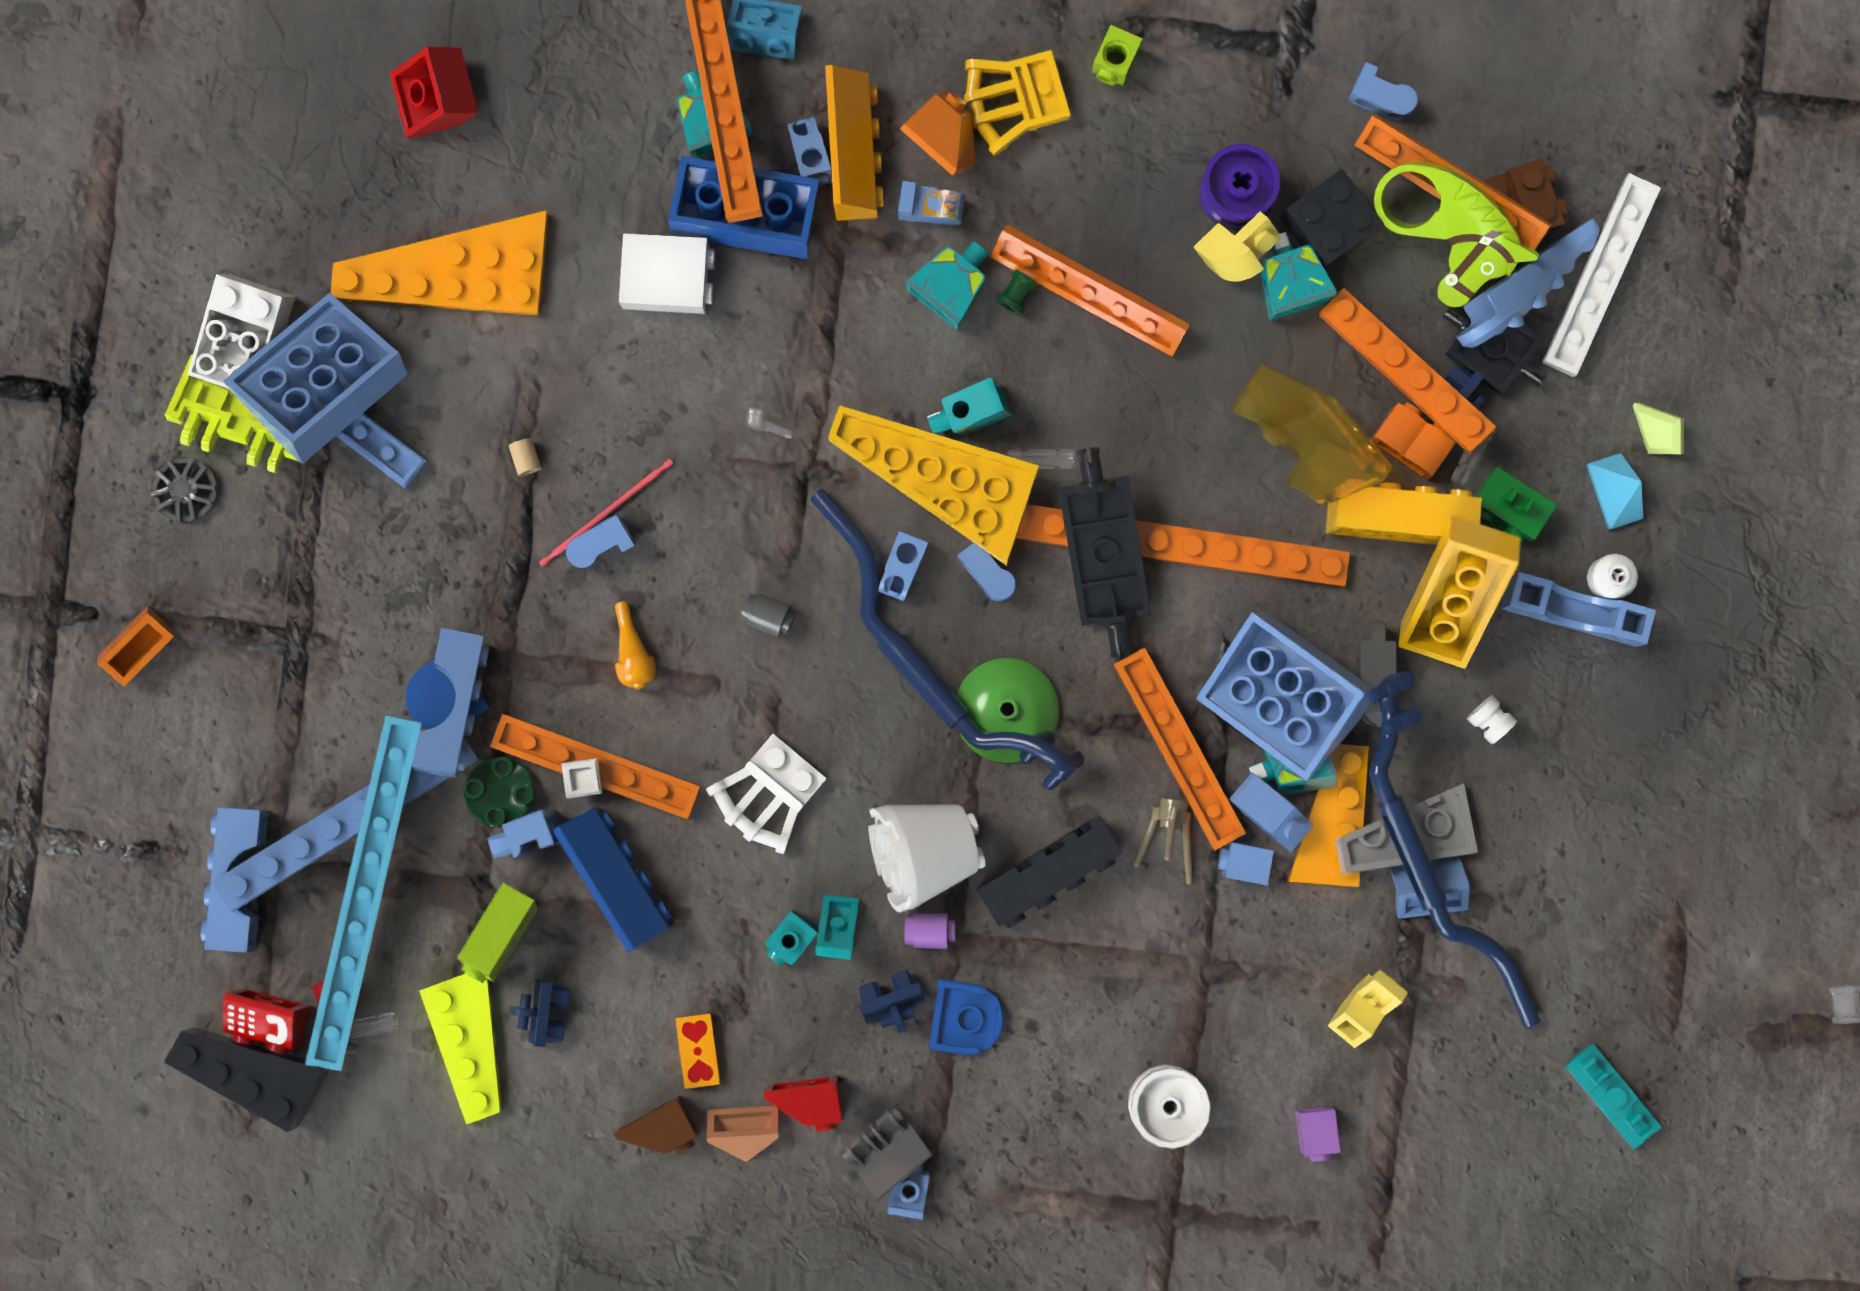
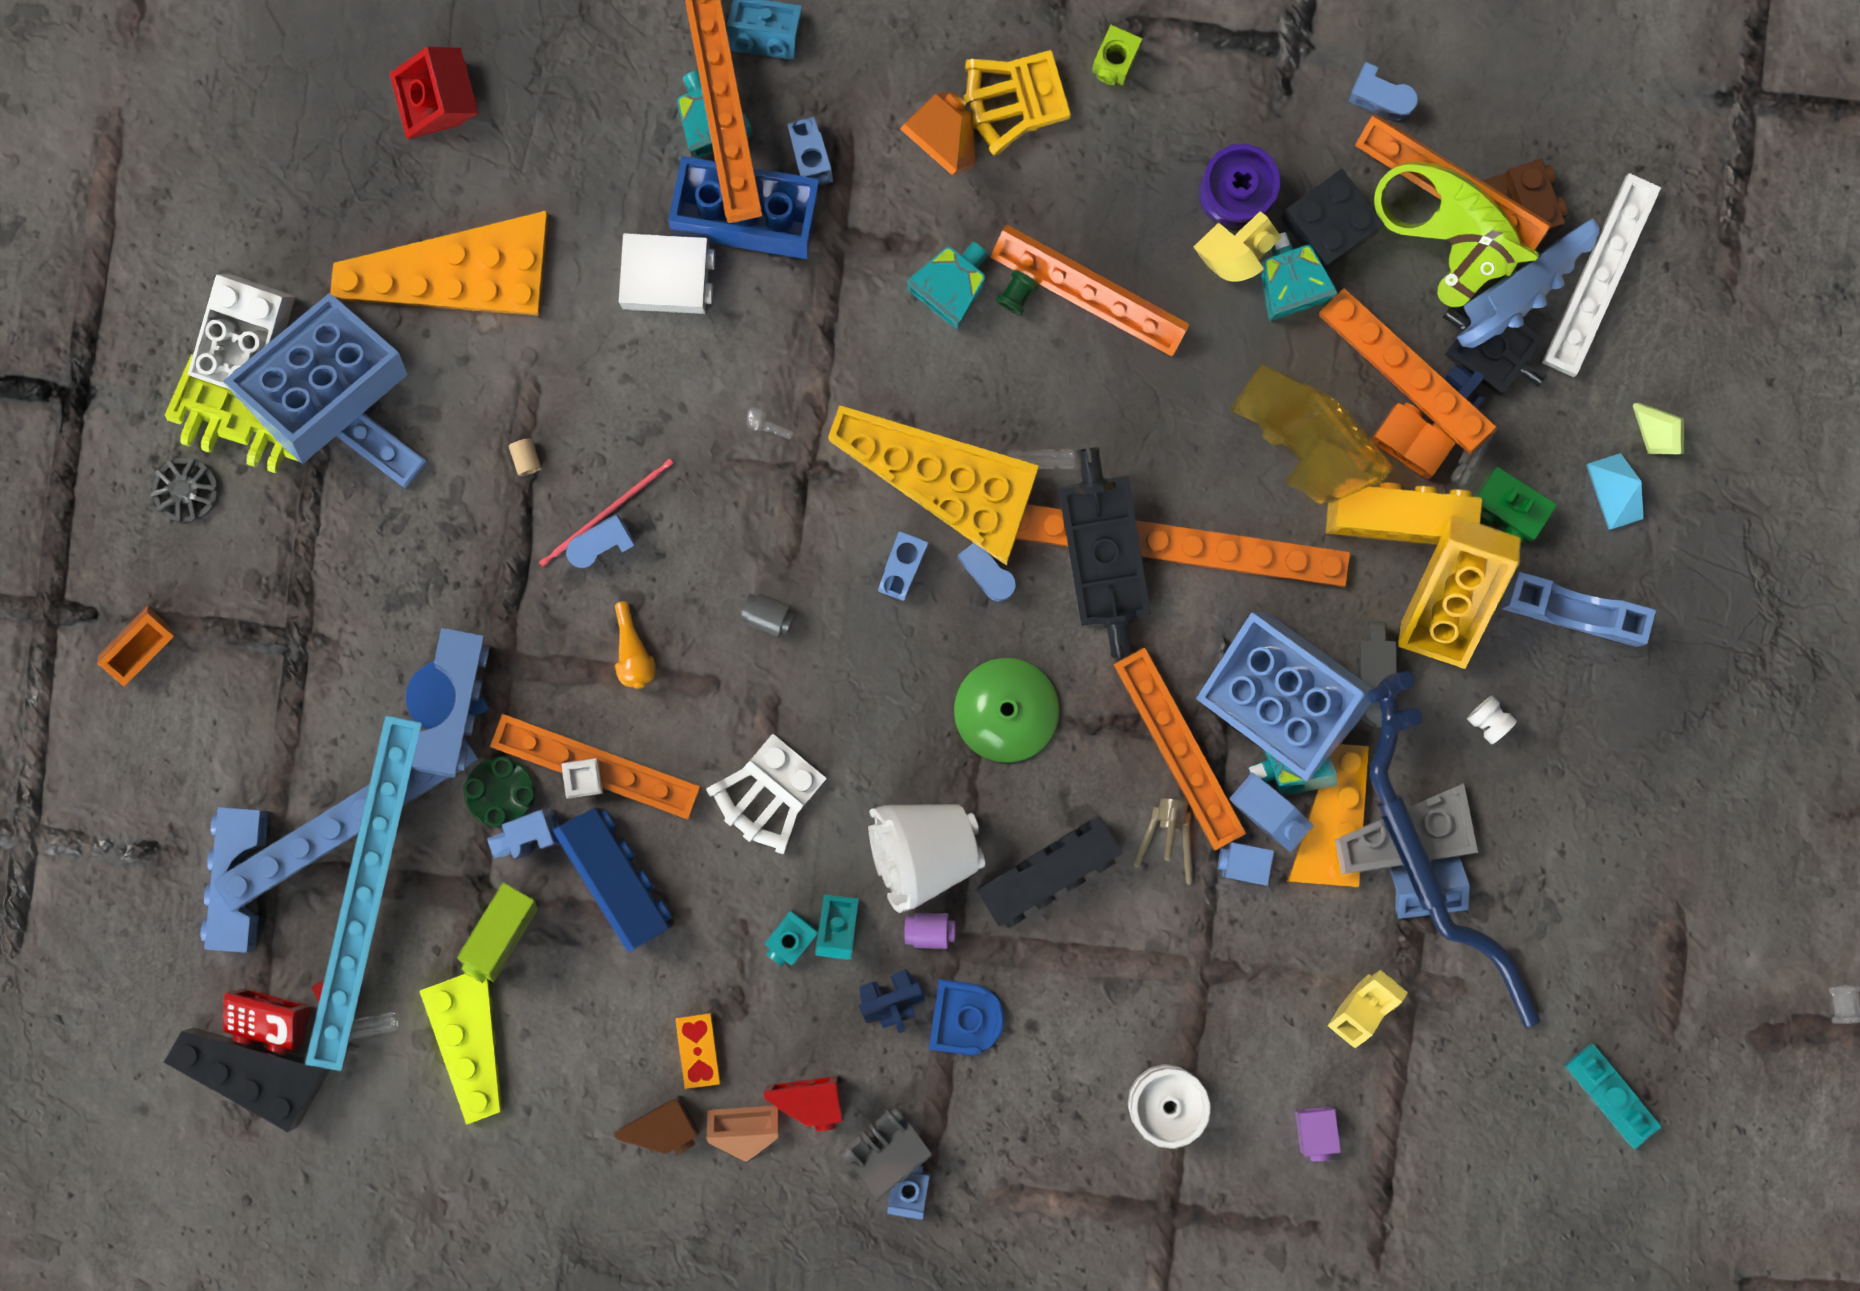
dark blue hips [509,979,569,1047] -> none
dark blue piece [810,489,1084,790] -> none
light orange slope [825,65,884,221] -> none
medium blue leg [898,181,966,225] -> none
teal torso [927,377,1012,436] -> none
white head [1587,554,1638,600] -> none

